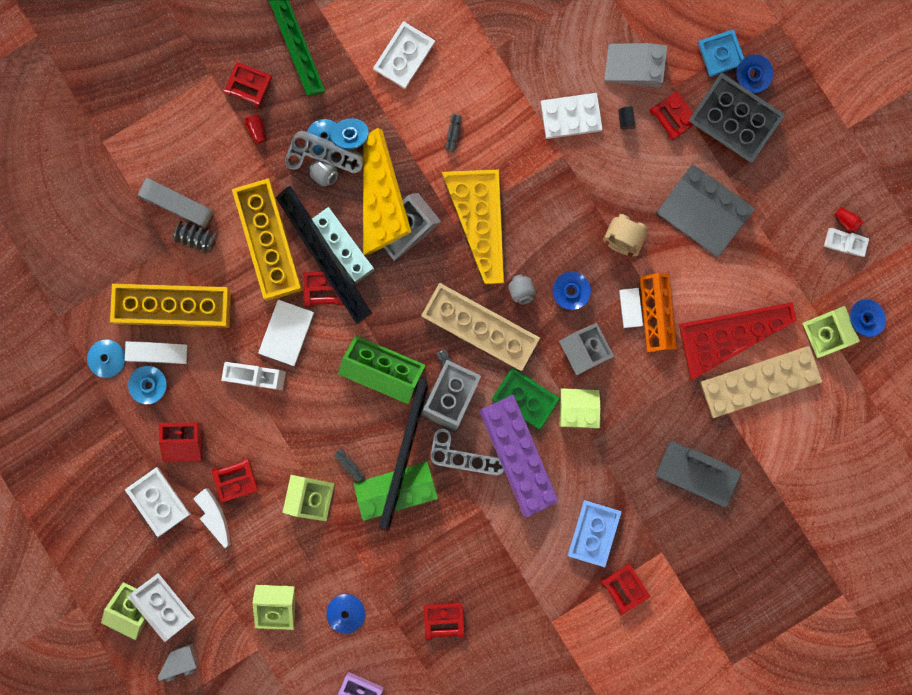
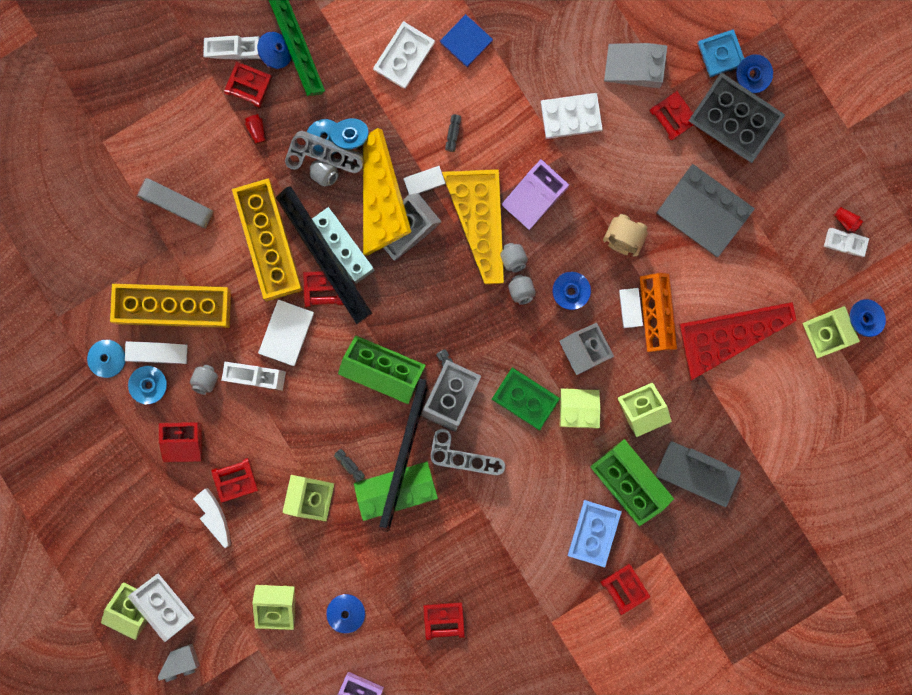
white plate [125,467,191,537] -> none
dark grey piece [173,220,217,254] -> none
tan plate [421,283,540,372] -> none
medium lavender plate [479,395,559,518] -> none
black brick [618,106,635,130] -> none
tan plate [700,346,822,418] -> none
none -> light grey head [190,365,218,395]
none -> white slope [204,36,261,60]
none -> blue dish [257,32,292,69]
none -> white tile [404,166,446,195]
none -> blue tile [440,14,493,68]
none -> light grey head [500,243,528,273]
none -> lavender slope [501,160,569,230]
none -> bright green slope [590,439,674,527]
none -> yellowish green slope [618,383,672,437]

